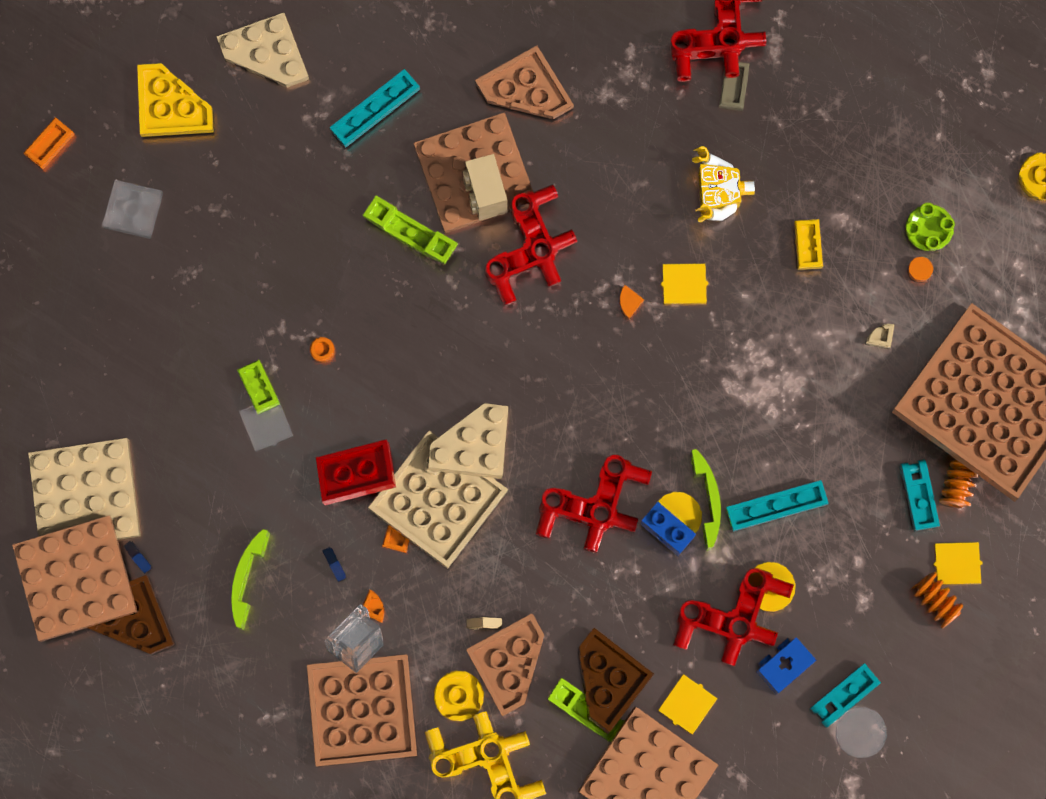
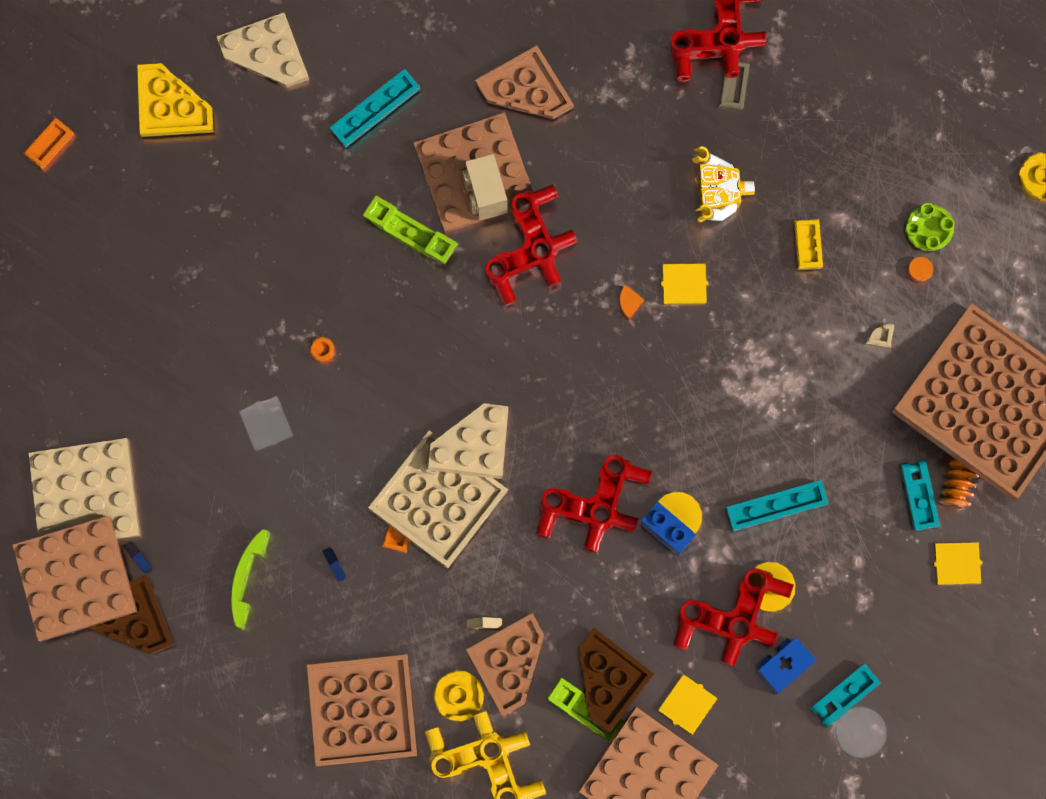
clear plate [102,180,163,239] -> none
lime plate [237,360,280,414] -> none
red plate [316,439,396,505] -> none
clear plate [325,604,384,673] -> none
orange tile [359,590,384,623] -> none
lime slope [690,449,721,551] -> none
orange piece [910,572,963,629] -> none

